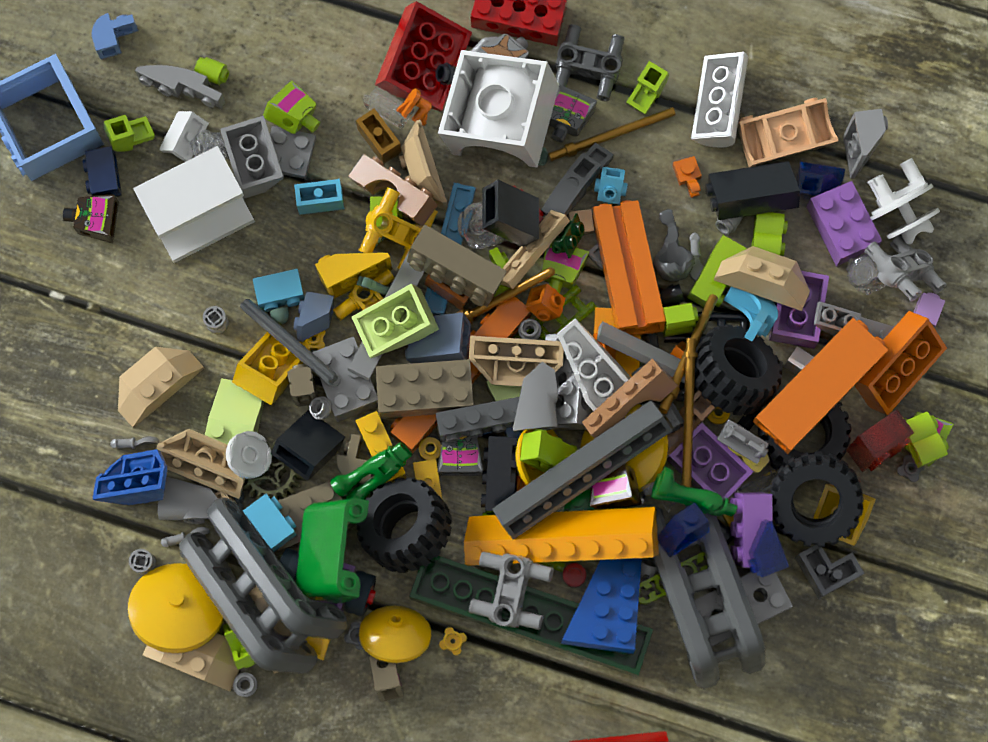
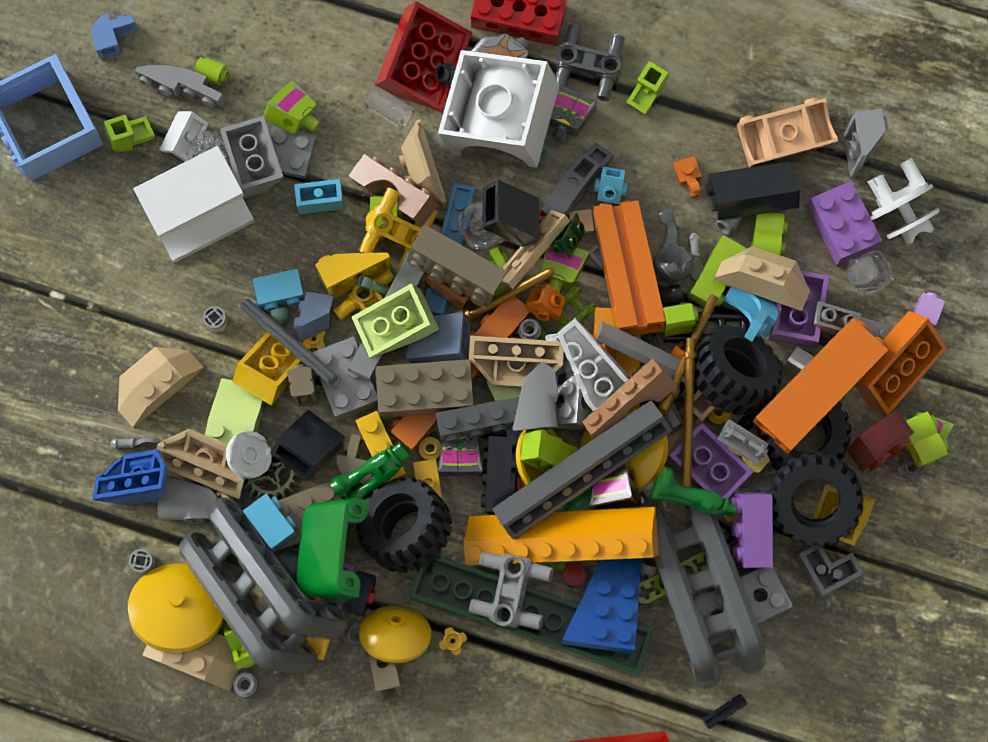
torso [63,195,119,243] -> none
dark blue brick [82,146,122,197] -> none
light grey piece [161,527,210,547] -> none
light grey plate [309,396,332,420] -> none
pearl gold brick [356,108,402,164] -> none
orange piece [396,89,431,126] -> none
pearl gold bar [548,107,676,161] -> none
clear blue slope [658,502,710,558] -> none
white brick [691,52,748,147] -> none
clear blue slope [748,520,789,578] -> none
clear blue slope [796,161,845,196] -> none
light grey piece [864,235,947,301] -> none
none -> black axle [702,694,747,729]

